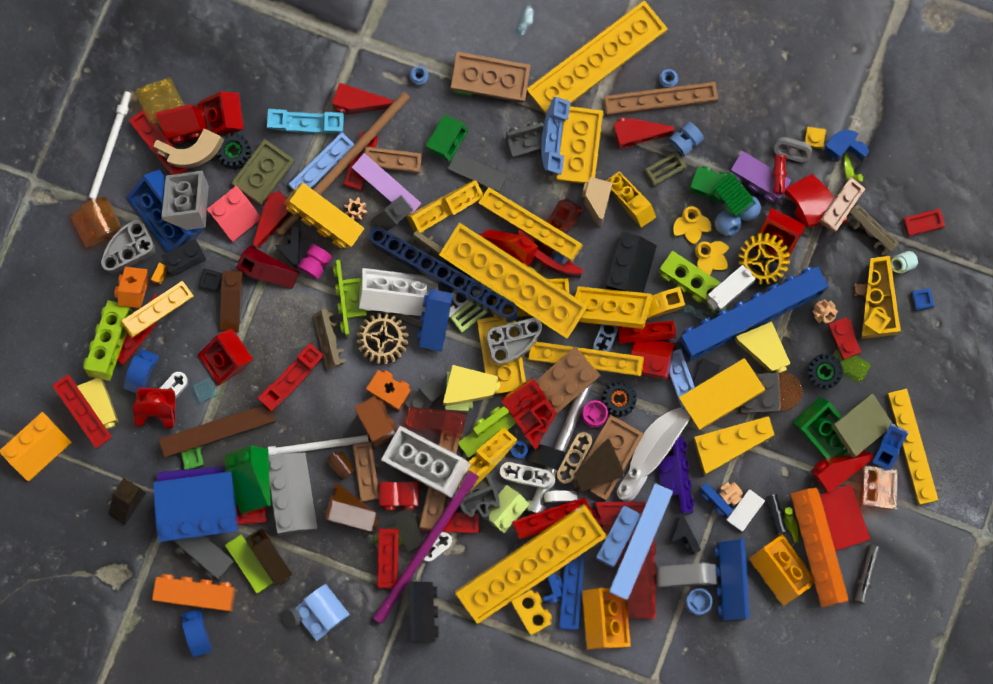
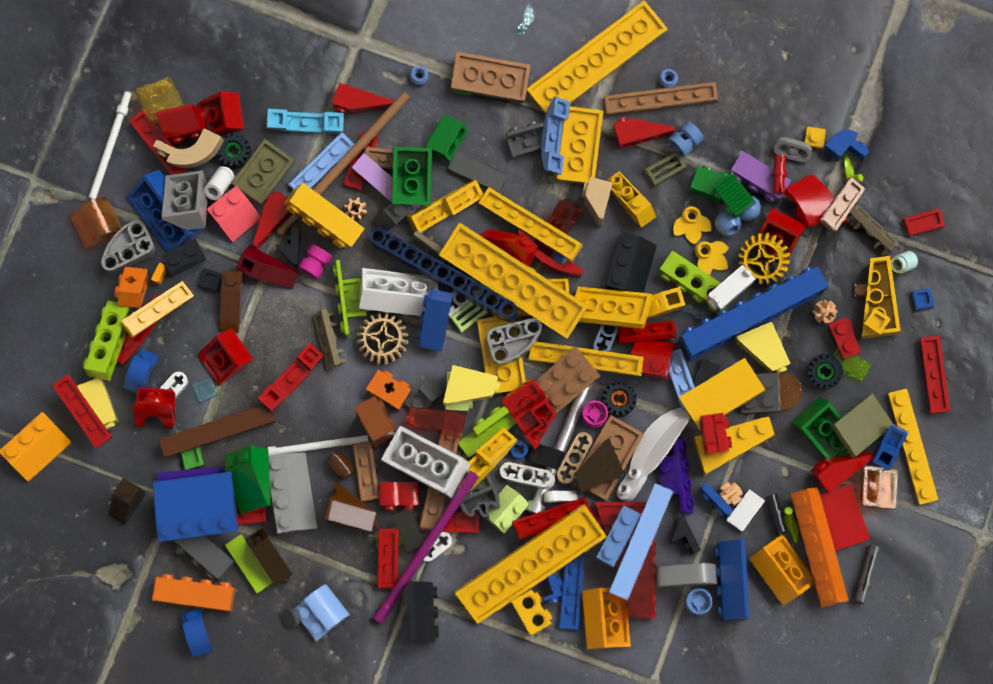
none -> white piece [204,166,234,200]
none -> green slope [391,146,432,206]
none -> red brick [699,413,732,456]
none -> red plate [919,336,950,414]

